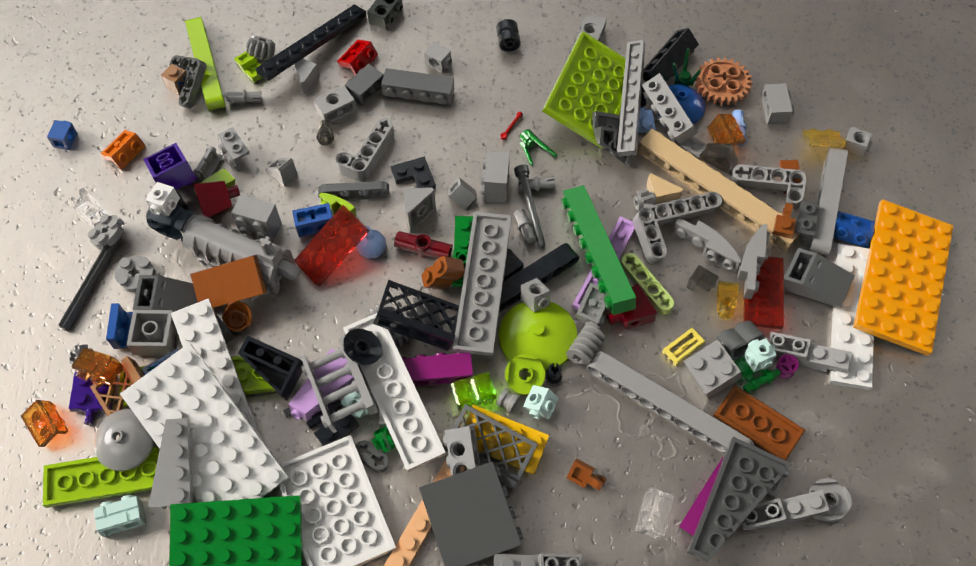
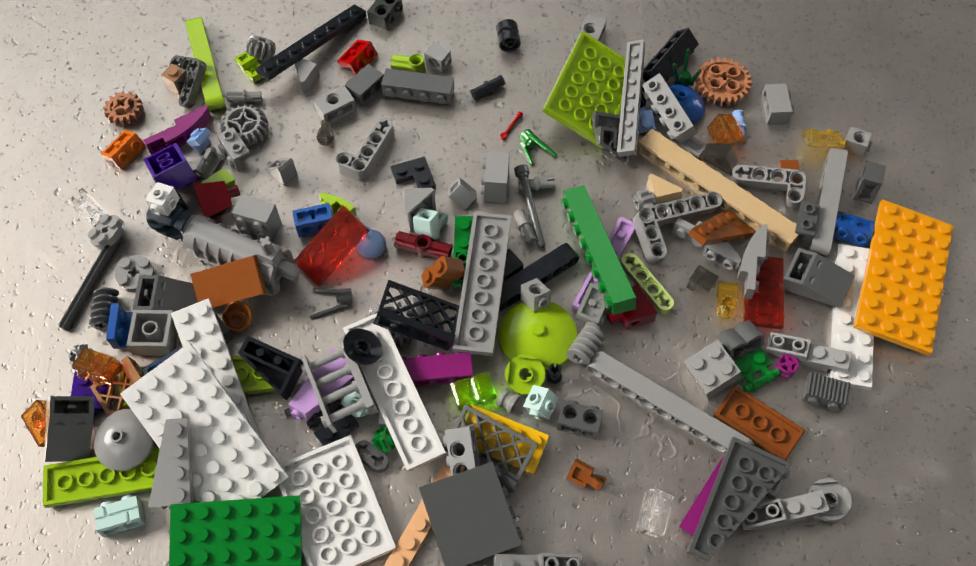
blue brick [47,120,77,150] -> none
dark grey beam [318,181,389,200] -> none
light yellow tile [662,328,706,366] -> none
light aqua brick [744,338,776,372] -> none
dark orange plate [772,203,796,238] -> none
none -> dark grey slope [44,396,94,462]
none -> dark grey piece [89,287,119,331]
none -> nougat gear [103,91,144,126]
none -> magenta slope [144,105,212,155]
none -> light blue bracket [187,127,211,154]
none -> light grey gear [220,104,269,148]
none -> dark grey plant [310,288,352,319]
none -> lime piece [390,54,426,73]
none -> light aqua brick [413,208,448,239]
none -> black pin [470,75,506,100]
none -> dark grey brick [557,400,604,440]
none -> dark orange wing [688,210,756,246]
none -> dark grey brick [802,372,851,412]
none -> dark grey brick [853,161,886,204]

